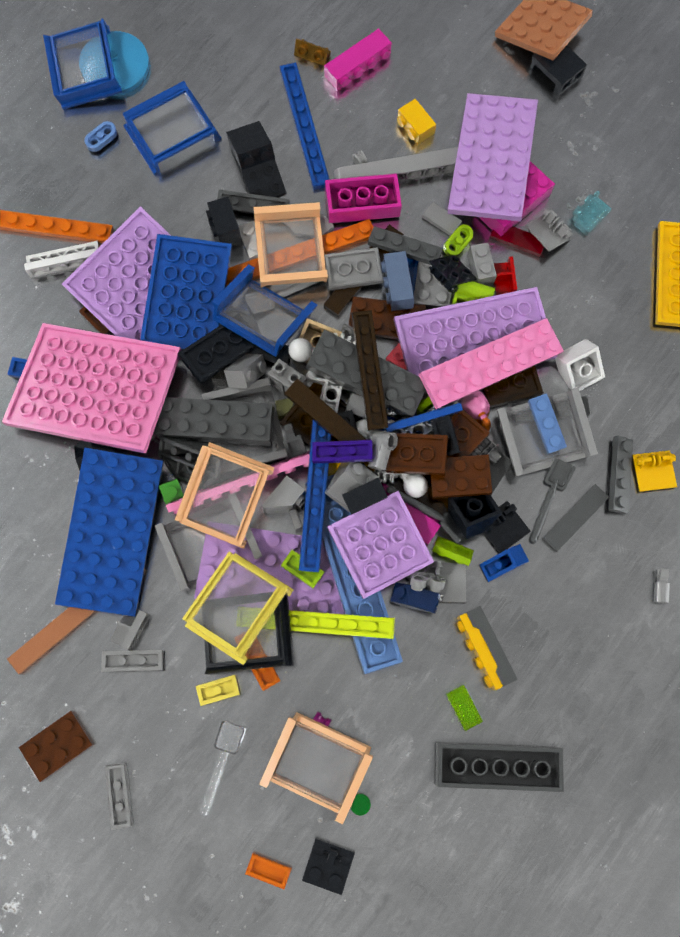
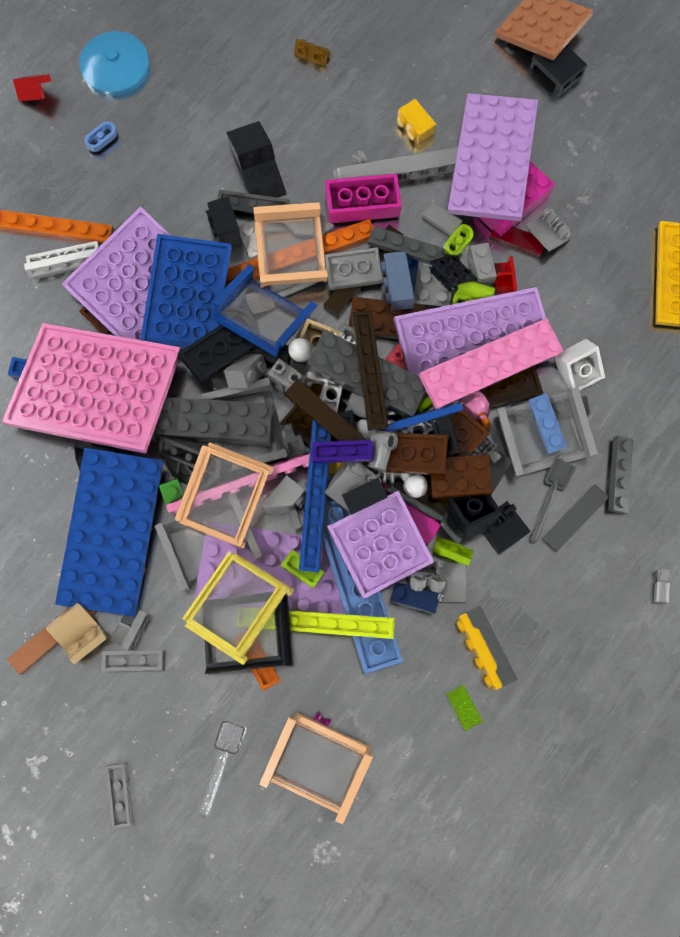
reddish brown plate [18,711,94,782] -> none
piece [43,18,122,110] -> none
piece [122,81,221,175] -> none
light yellow plate [196,675,241,706] -> none
orange tile [245,852,292,889] -> none
olive tile [275,398,294,420] -> none
blue tile [280,62,330,190] -> none
black hinge [302,838,355,895] -> none
dark pink brick [324,28,392,90] -> none
green tile [350,793,371,816] -> none
dark grey brick [435,742,564,792] -> none
blue slope [479,544,529,582] -> none
clear light blue bracket [571,191,611,235] -> none
yellow hinge [632,450,677,492] -> none
none -> red panel [13,74,51,101]
none -> tan bracket [46,603,107,664]

